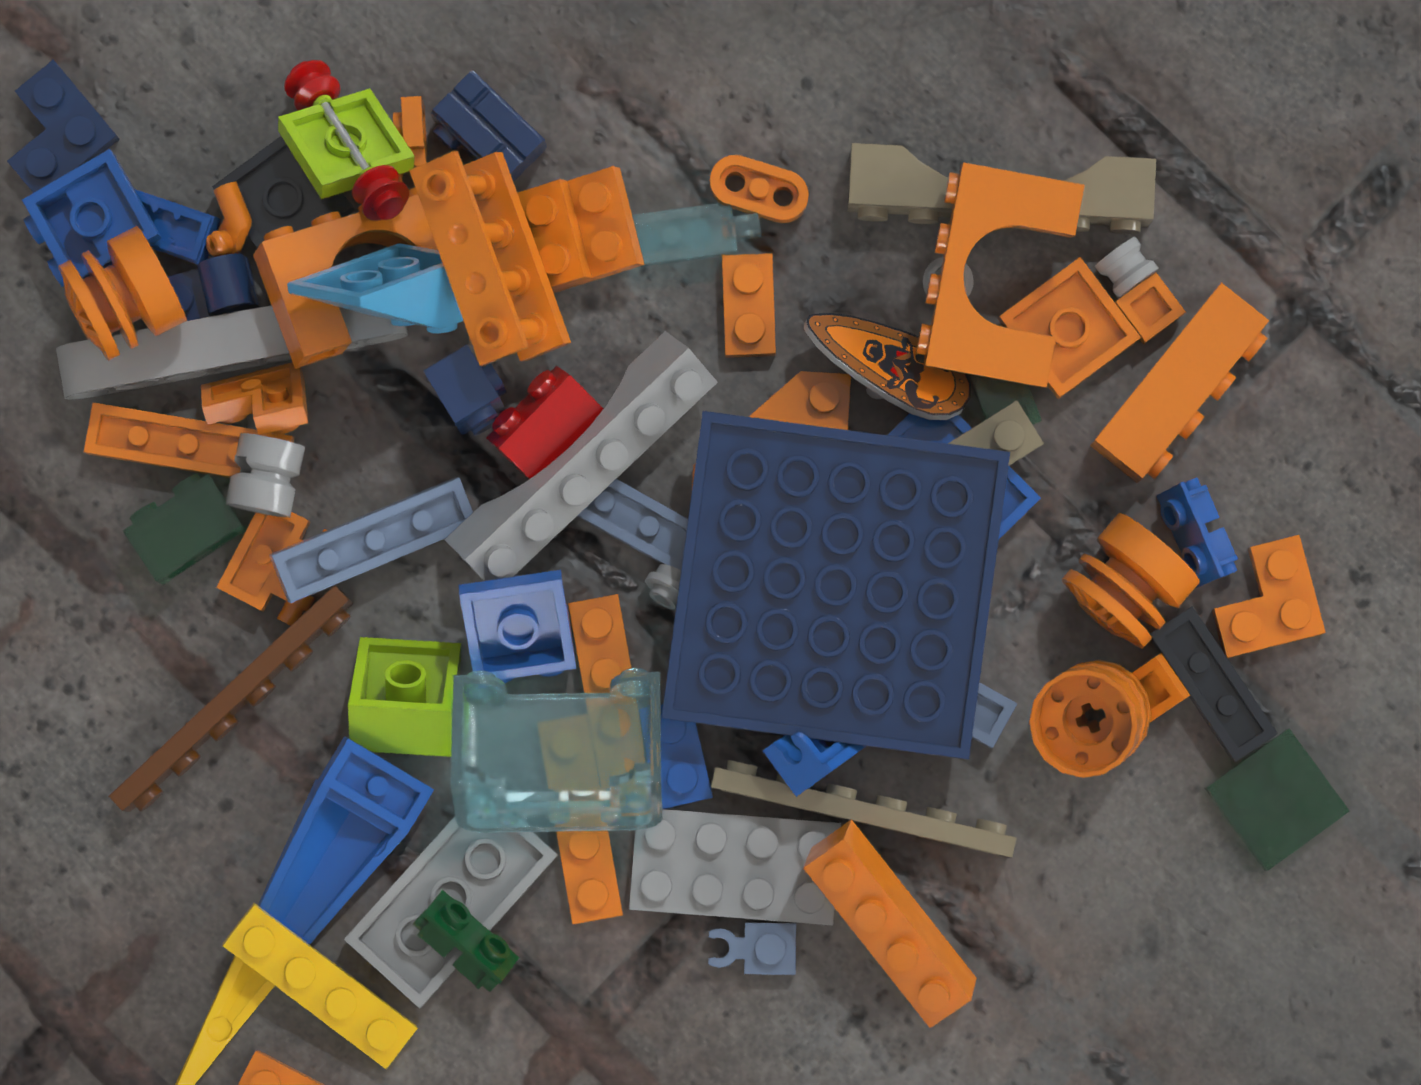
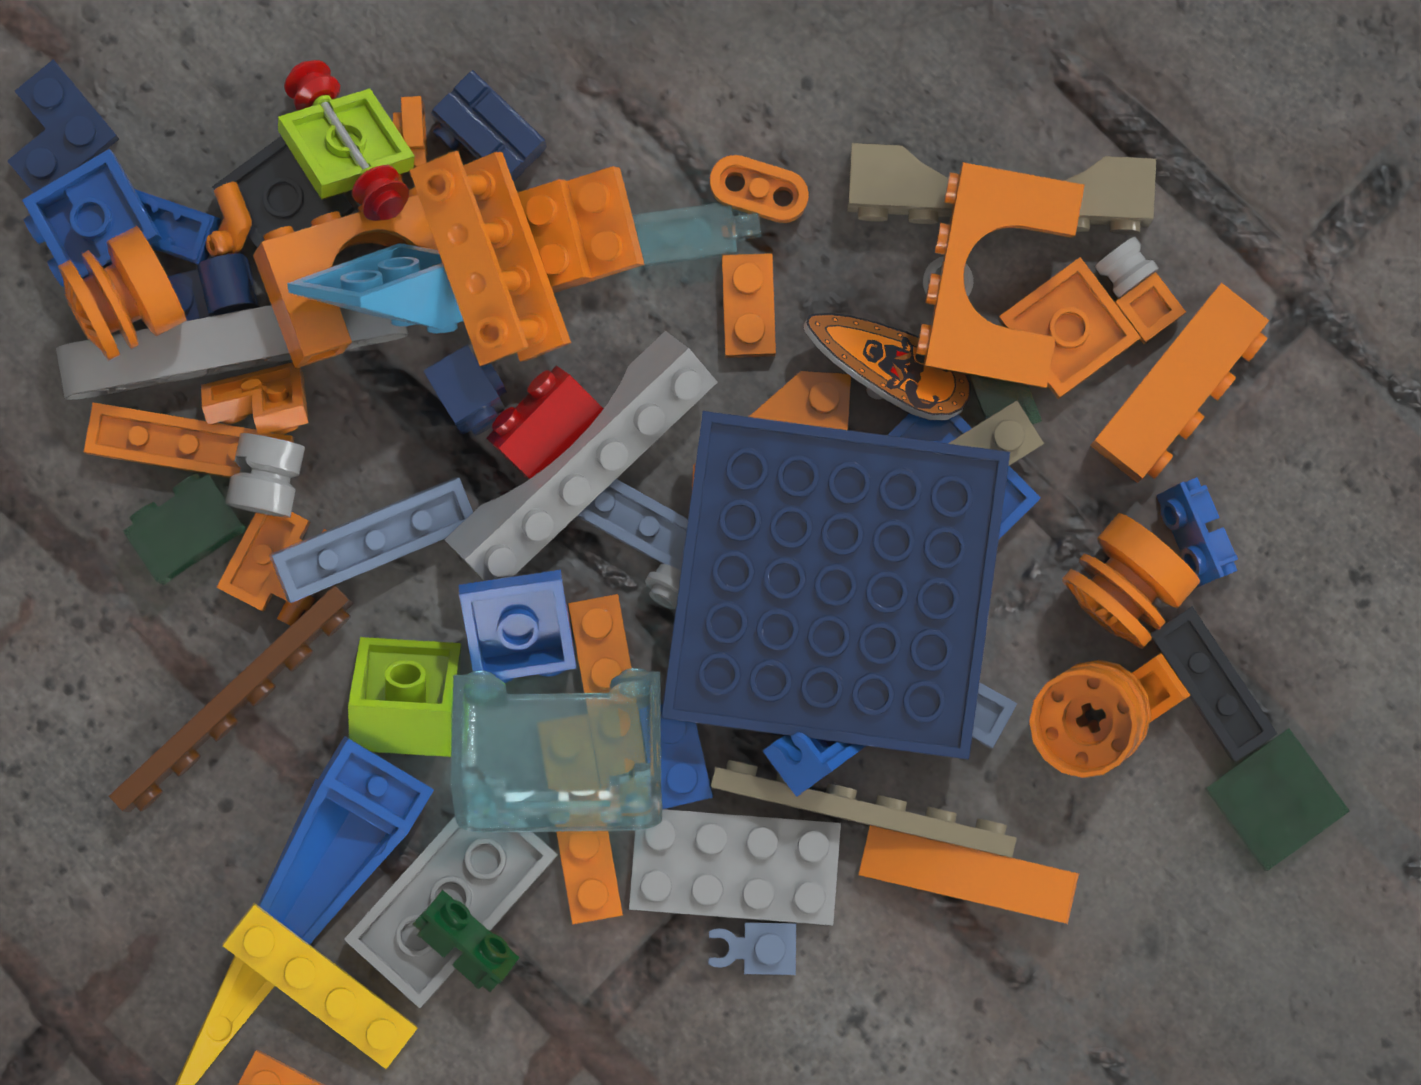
orange brick [803,819,977,1028] -> none
orange plate [1212,535,1326,658] -> none
none -> orange slope [859,825,1079,924]

